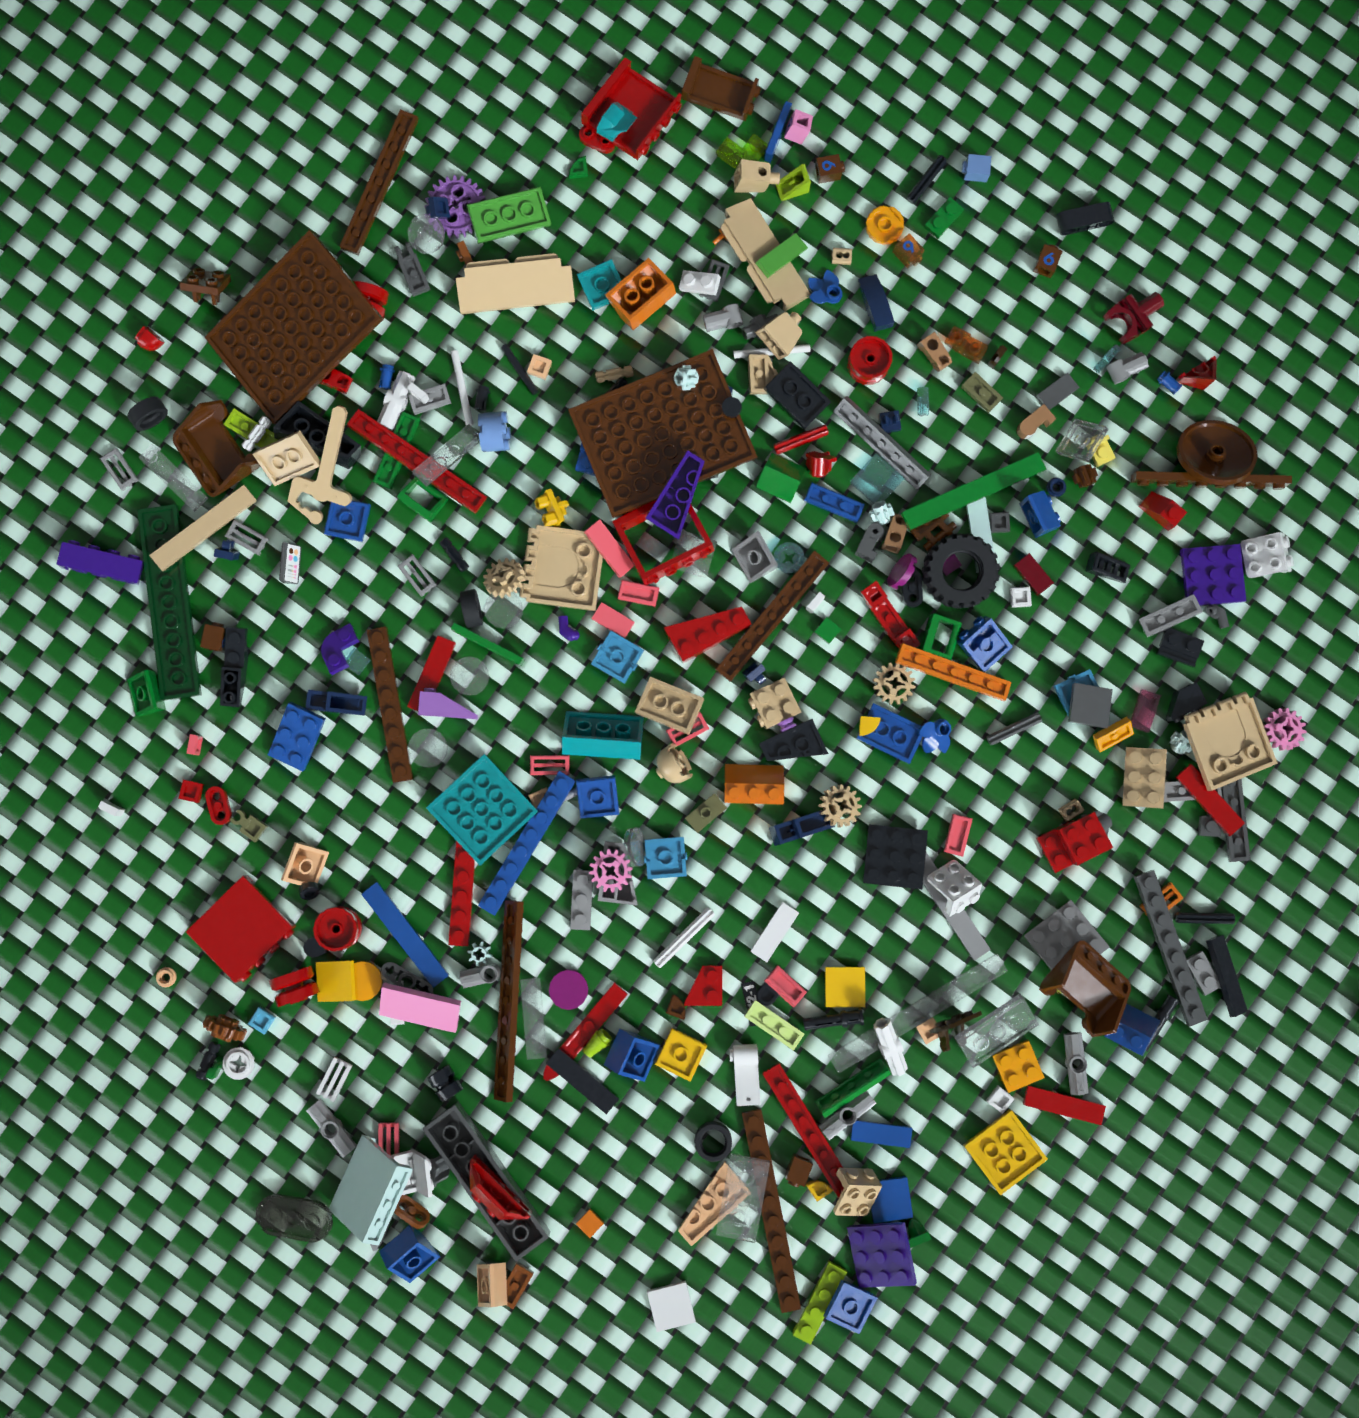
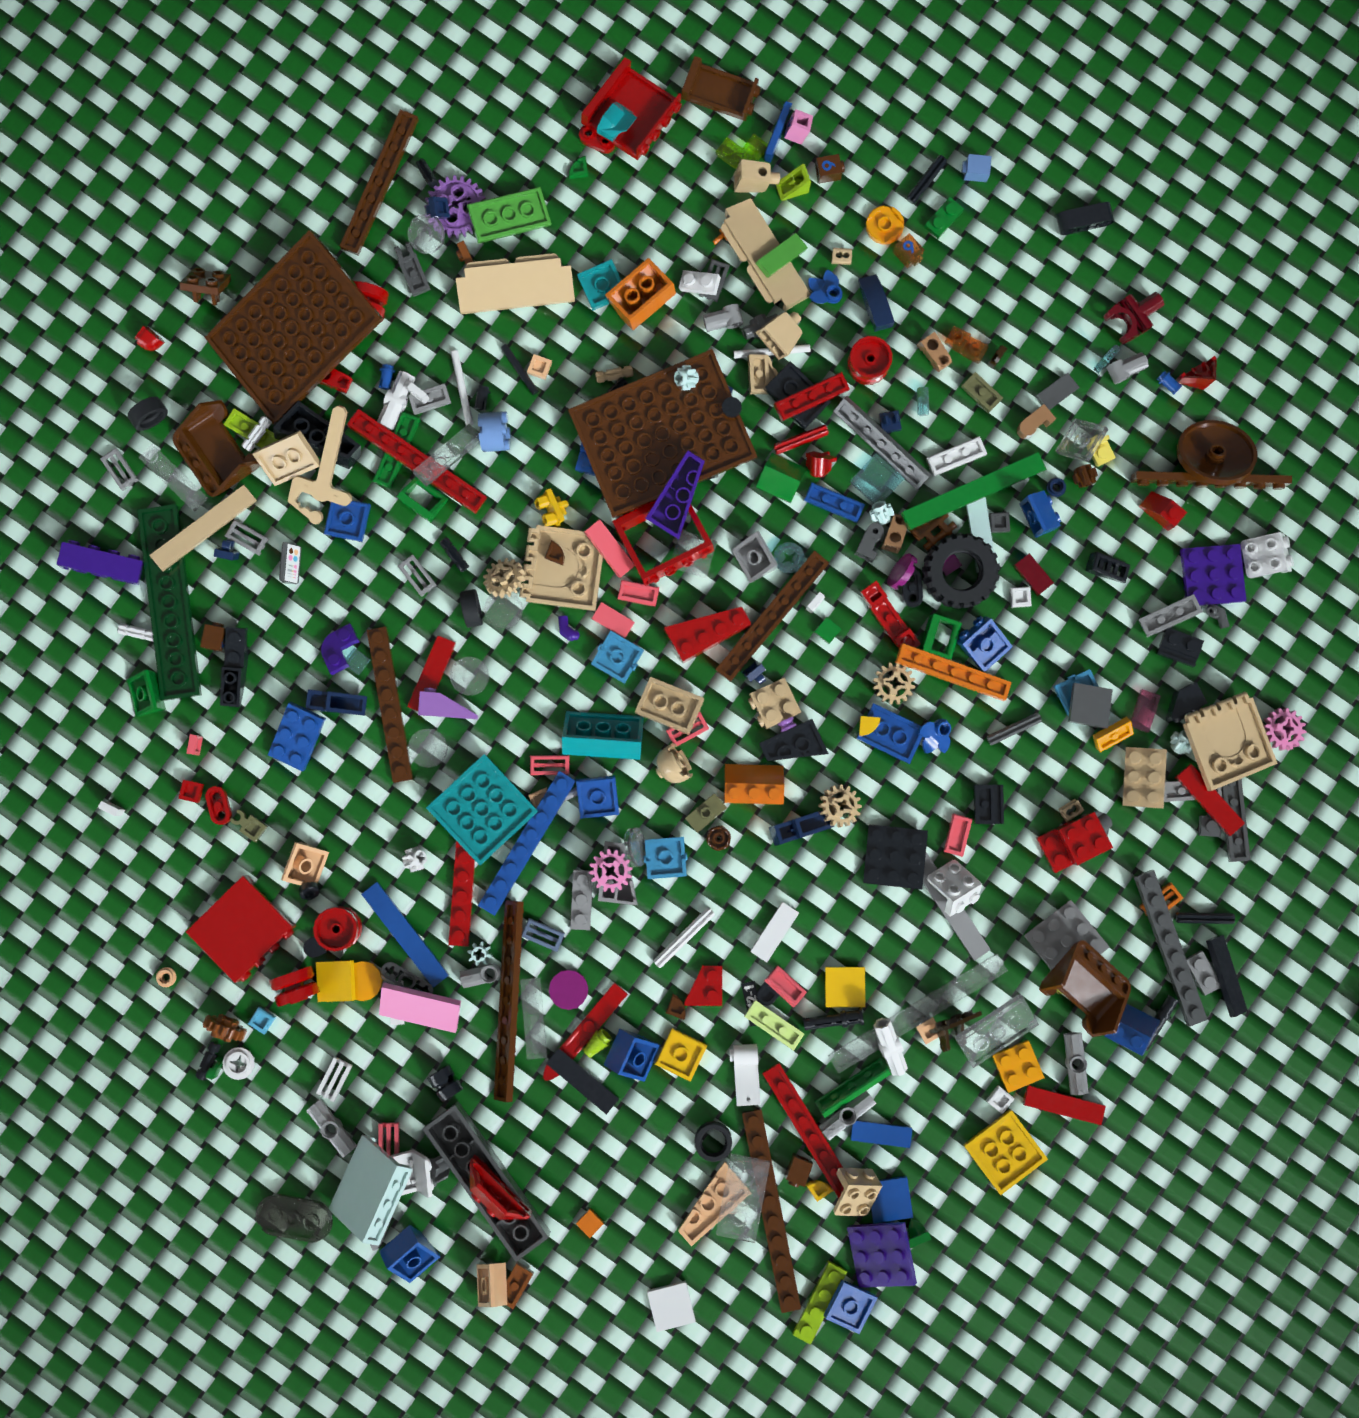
dark orange plate [394,1195,430,1229] -> none
green tile [451,623,525,666] -> none
reddish brown brick [1033,244,1062,278] -> none
none -> white axle [117,623,154,642]
none -> white gear [402,846,427,872]
none -> black axle [416,158,438,188]
none -> sand blue tile [522,918,565,952]
none -> reddish brown tile [545,540,565,566]
none -> reddish brown plate [707,826,731,851]
none -> red tile [773,372,850,422]
none -> white tile [926,436,987,477]
none -> black plate [973,785,1004,824]

